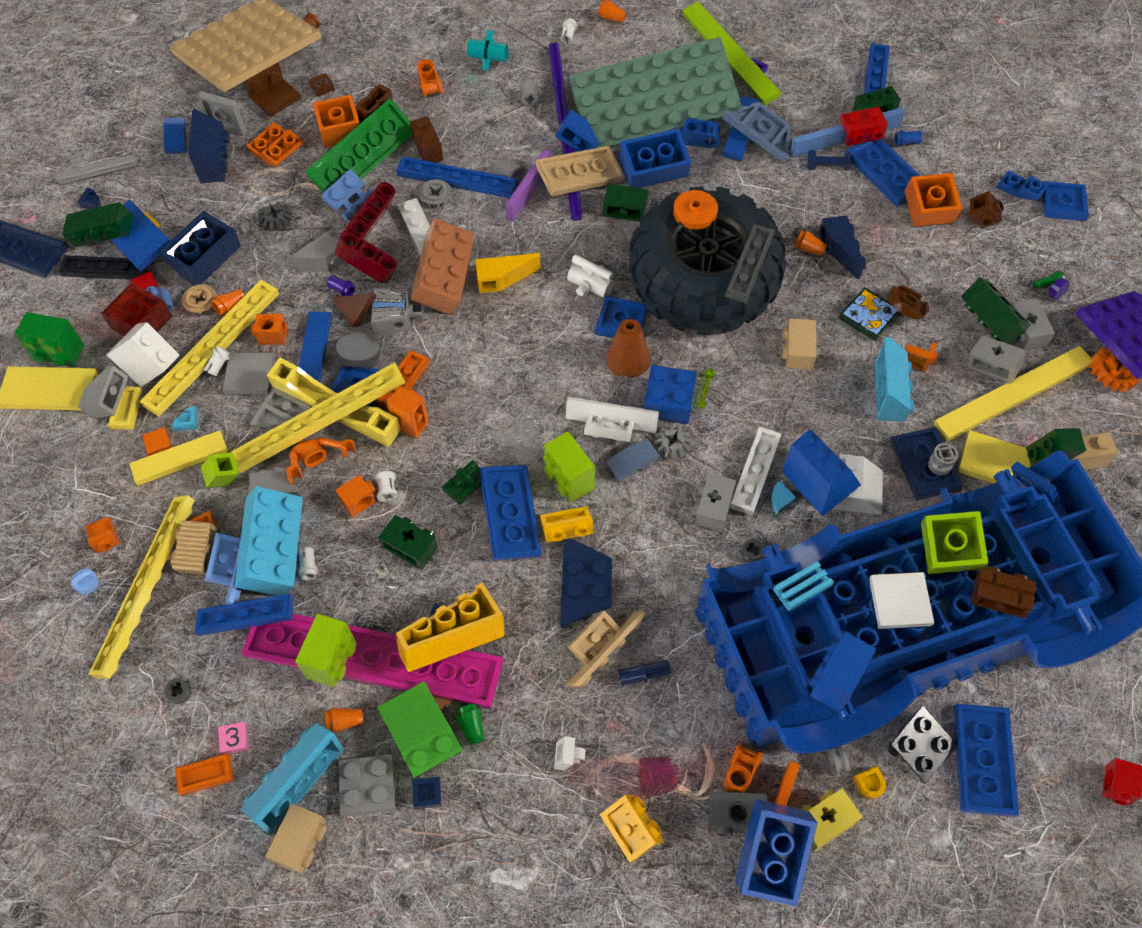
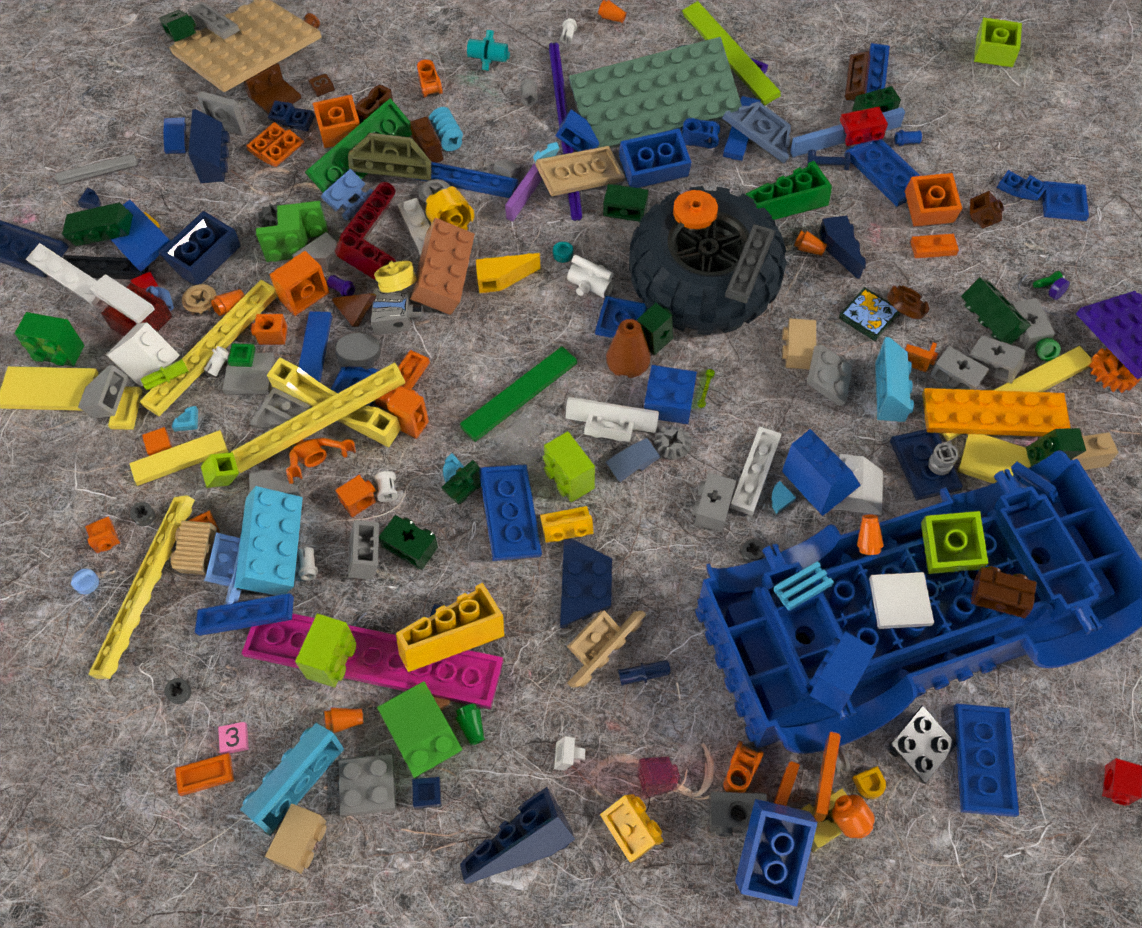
none -> white plate [26,243,100,306]
none -> white tile [89,274,155,323]
none -> dark grey bush [130,502,156,526]
none -> lime axle [141,359,189,390]
none -> dark green brick [159,9,196,42]
none -> light grey tile [188,2,240,39]
none -> green tile [228,343,256,367]
none -> bright green bracket [256,201,329,262]
none -> dark blue slope [268,101,315,132]
none -> orange brick [269,251,329,316]
none -> olive wedge [348,133,431,180]
none -> light grey brick [348,520,379,580]
none -> light yellow wheel [374,261,417,293]
none -> yellow brick [426,186,474,230]
none -> medium azure piece [429,107,463,151]
none -> medium azure tile [443,453,464,483]
none -> green tile [460,346,577,442]
none -> dark blue wedge [460,787,575,884]
none -> medium azure tile [533,142,559,163]
none -> teal tile [553,242,574,263]
none -> dark green brick [637,303,673,355]
none -> green wedge [746,161,832,220]
none -> light grey plate [807,344,853,406]
none -> orange tile [813,732,841,822]
none -> orange head [832,794,875,839]
none -> reddish brown tile [845,51,871,101]
none -> orange cone [857,514,884,555]
none -> orange plate [910,234,959,258]
none -> light orange plate [922,388,1071,437]
none -> light grey brick [930,346,989,390]
none -> lime brick [974,17,1022,68]
none -> green tile [1035,338,1061,361]

